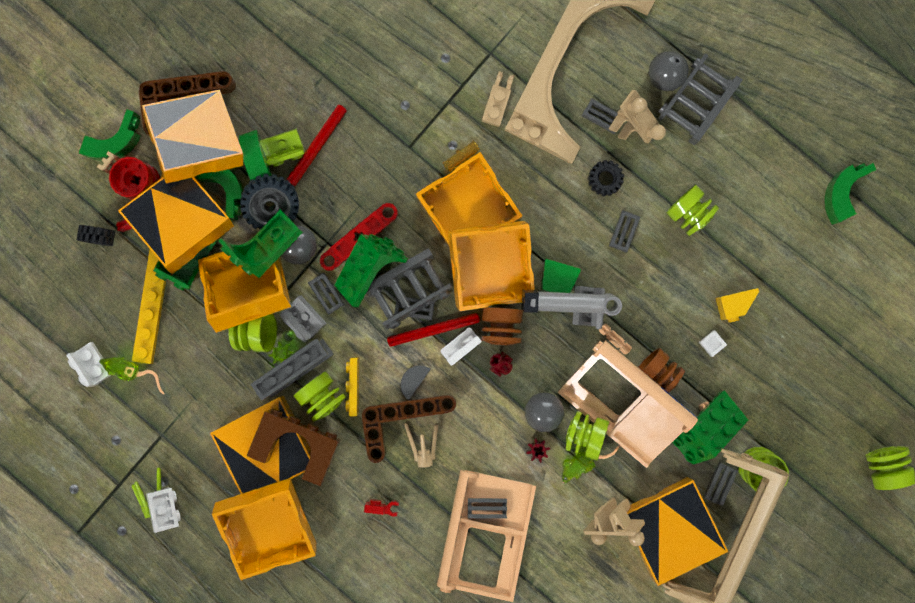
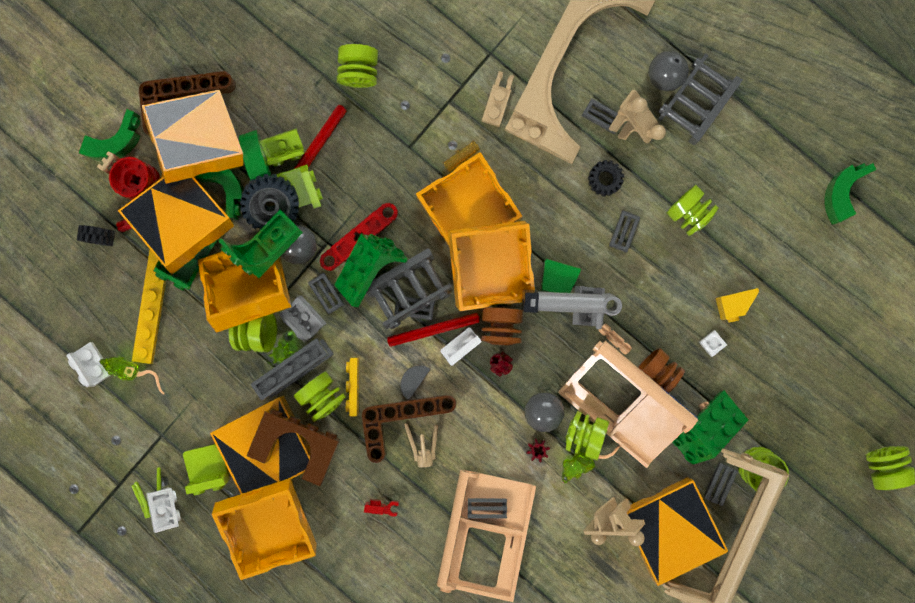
none -> lime bracket [183,444,230,495]
none -> lime bracket [277,165,323,209]
none -> lime wheel [337,44,378,88]

